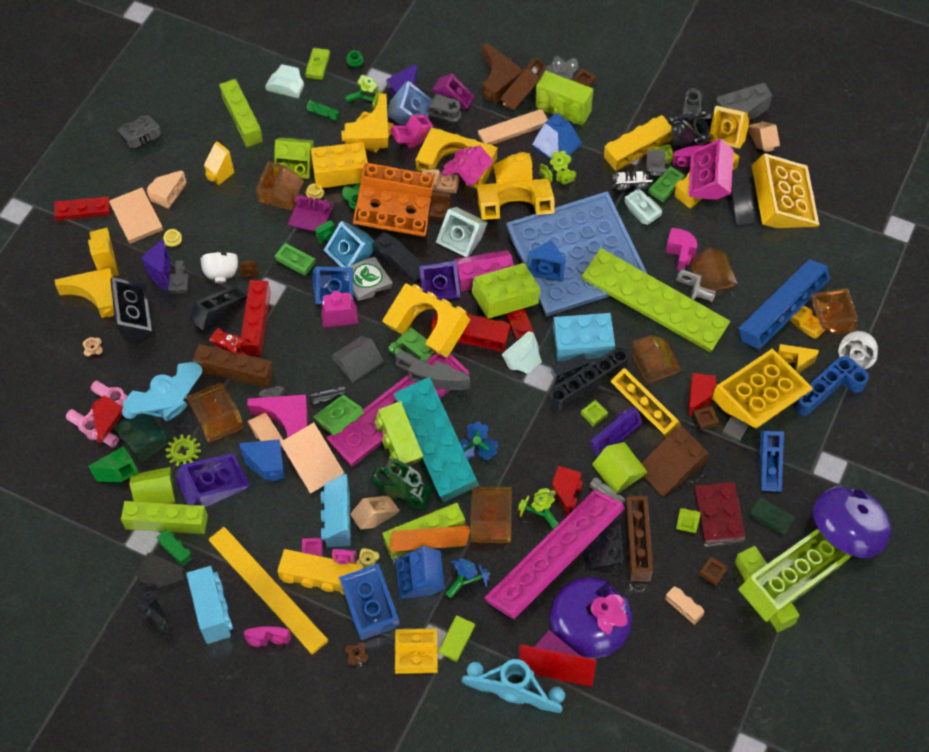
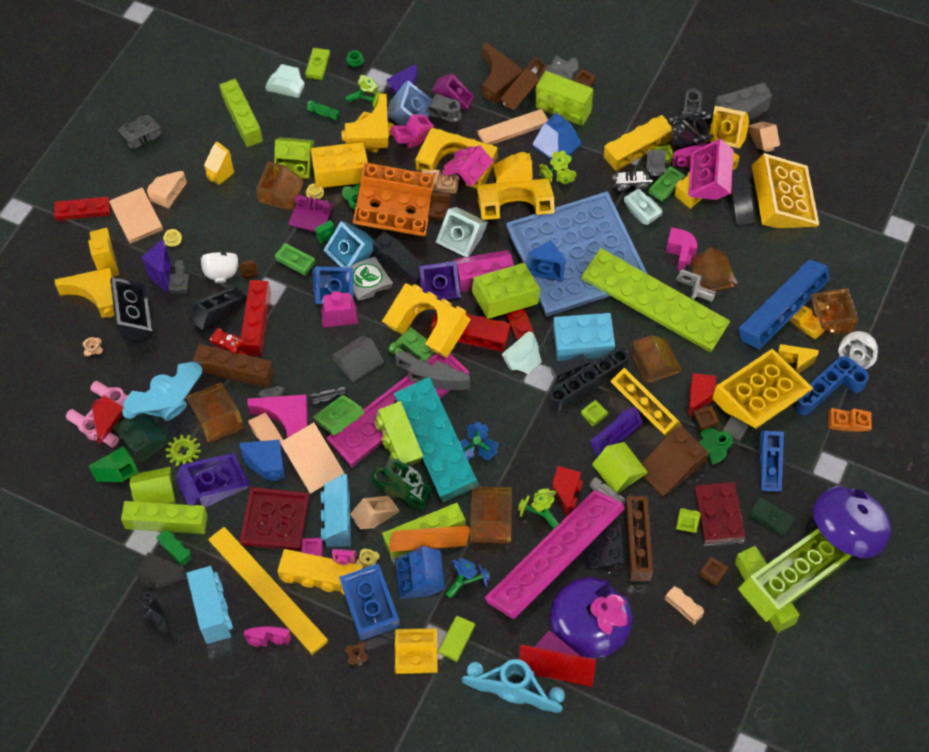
none -> dark red plate [240,487,310,551]
none -> green plate [699,428,733,465]
none -> orange slope [828,408,872,431]

